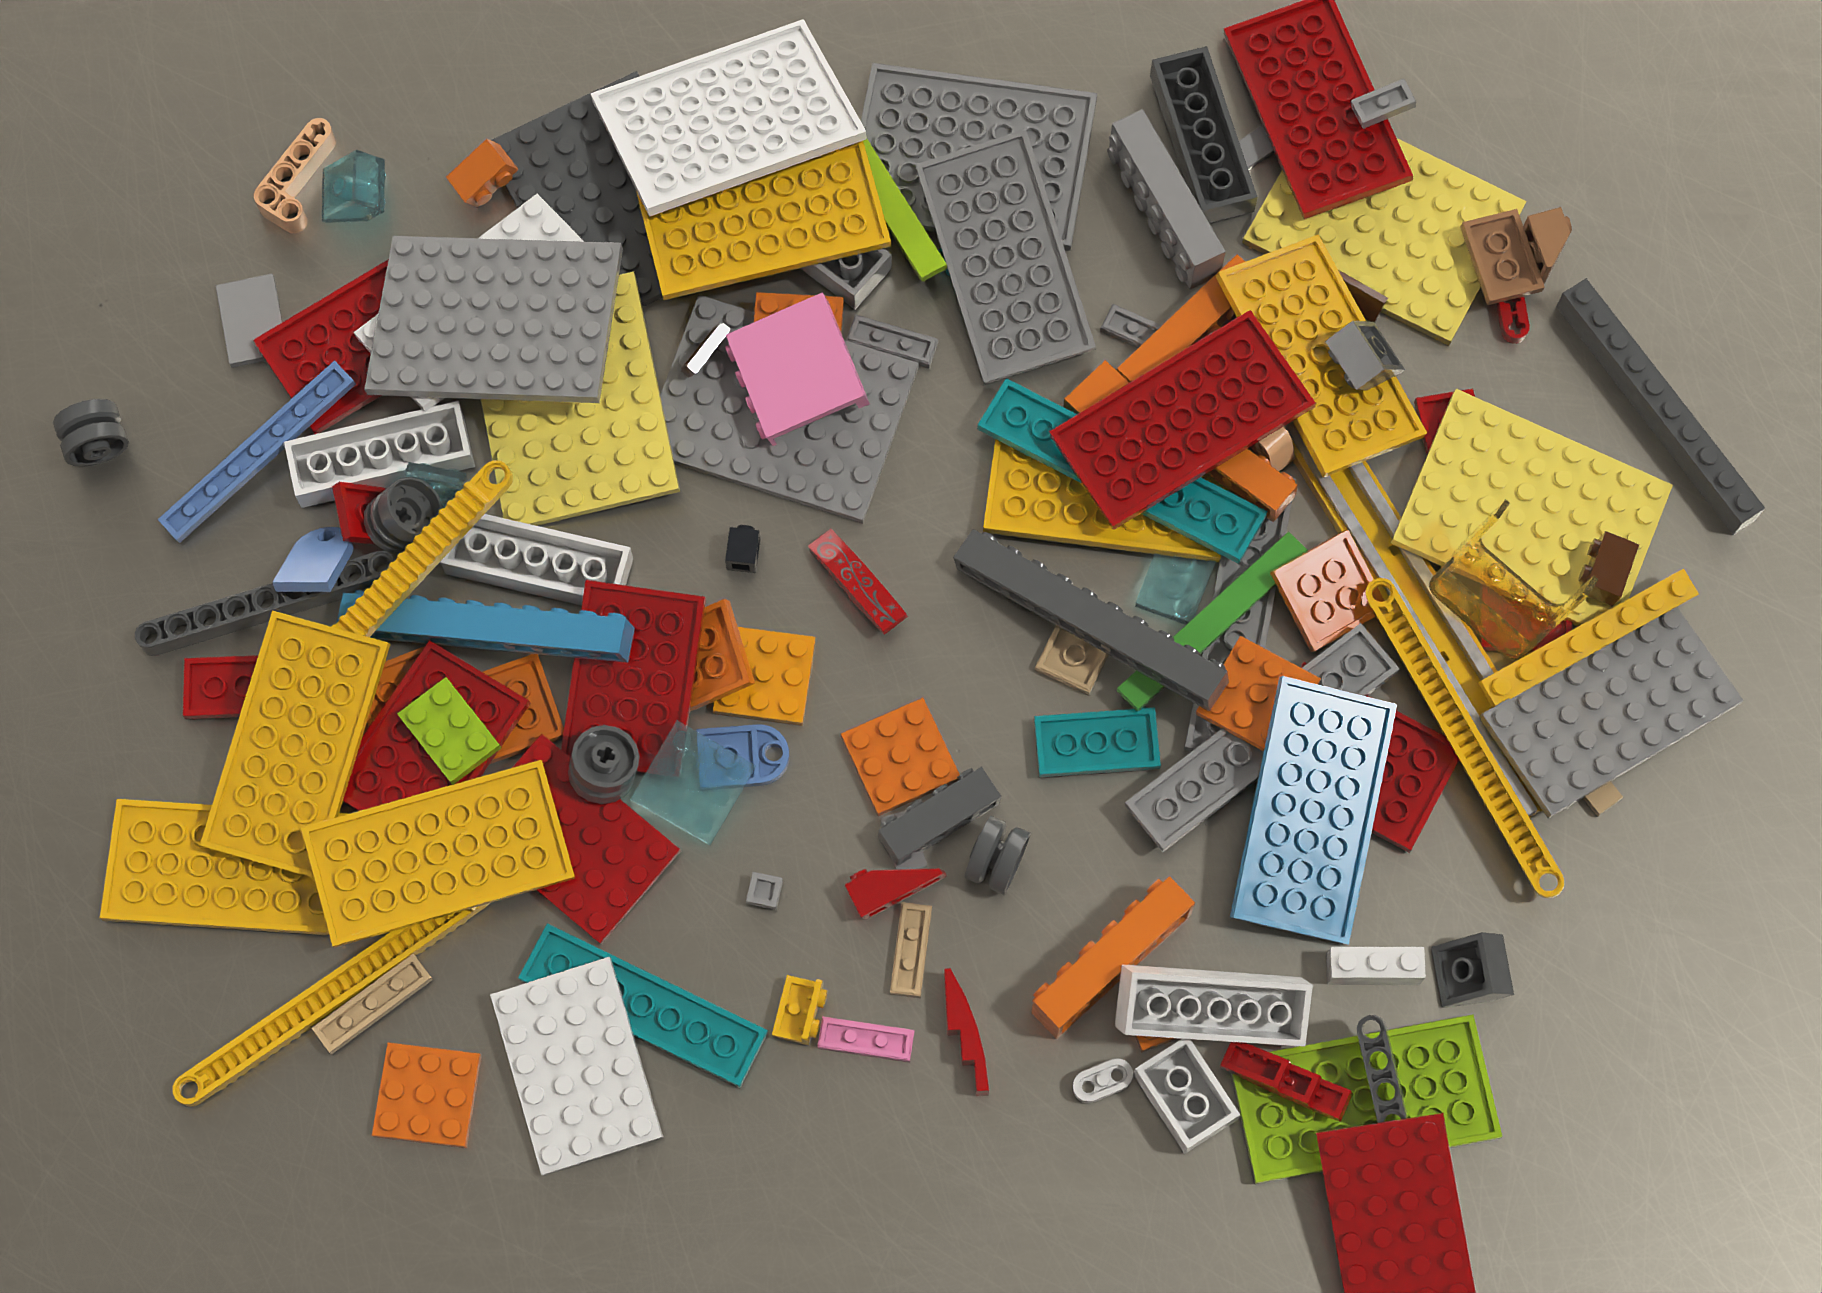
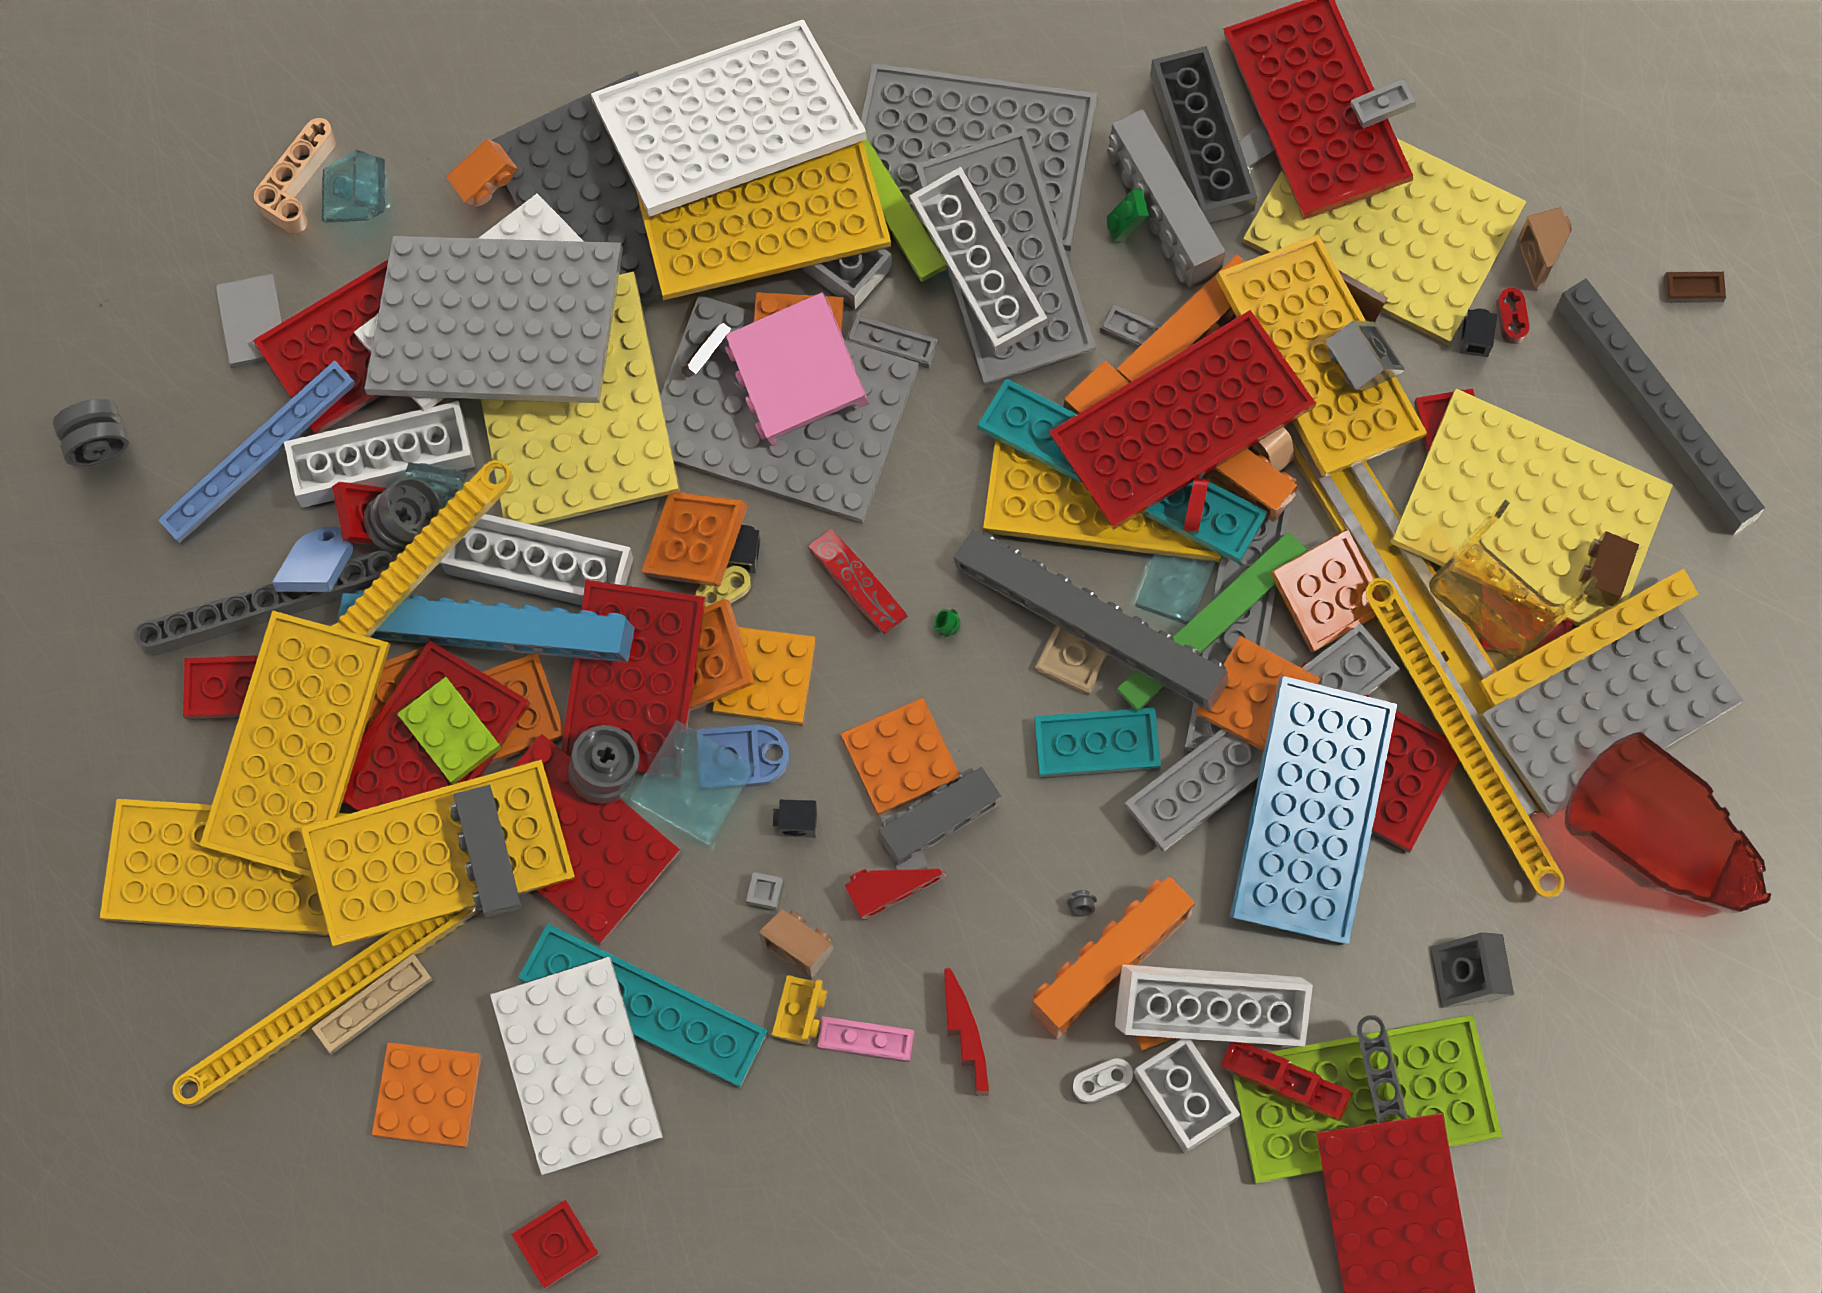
tan tile [890,902,932,998] -> none
dark grey wheel [965,816,1031,895] -> none
white brick [1326,947,1426,985] -> none
medium nougat plate [1460,209,1545,305] -> none
none -> dark grey brick [450,784,522,917]
none -> red plate [511,1200,599,1289]
none -> orange plate [641,492,748,587]
none -> light yellow plate [696,566,751,607]
none -> medium nougat slope [759,909,833,980]
none -> black brick [773,799,817,838]
none -> white brick [910,167,1048,353]
none -> green plate [934,609,961,637]
none -> dark grey plate [1067,890,1097,916]
none -> green plate [1107,190,1149,242]
none -> red beam [1183,478,1209,534]
none -> black brick [1459,308,1497,357]
none -> clear red windscreen [1565,732,1771,913]
none -> reddish brown tile [1664,271,1726,303]

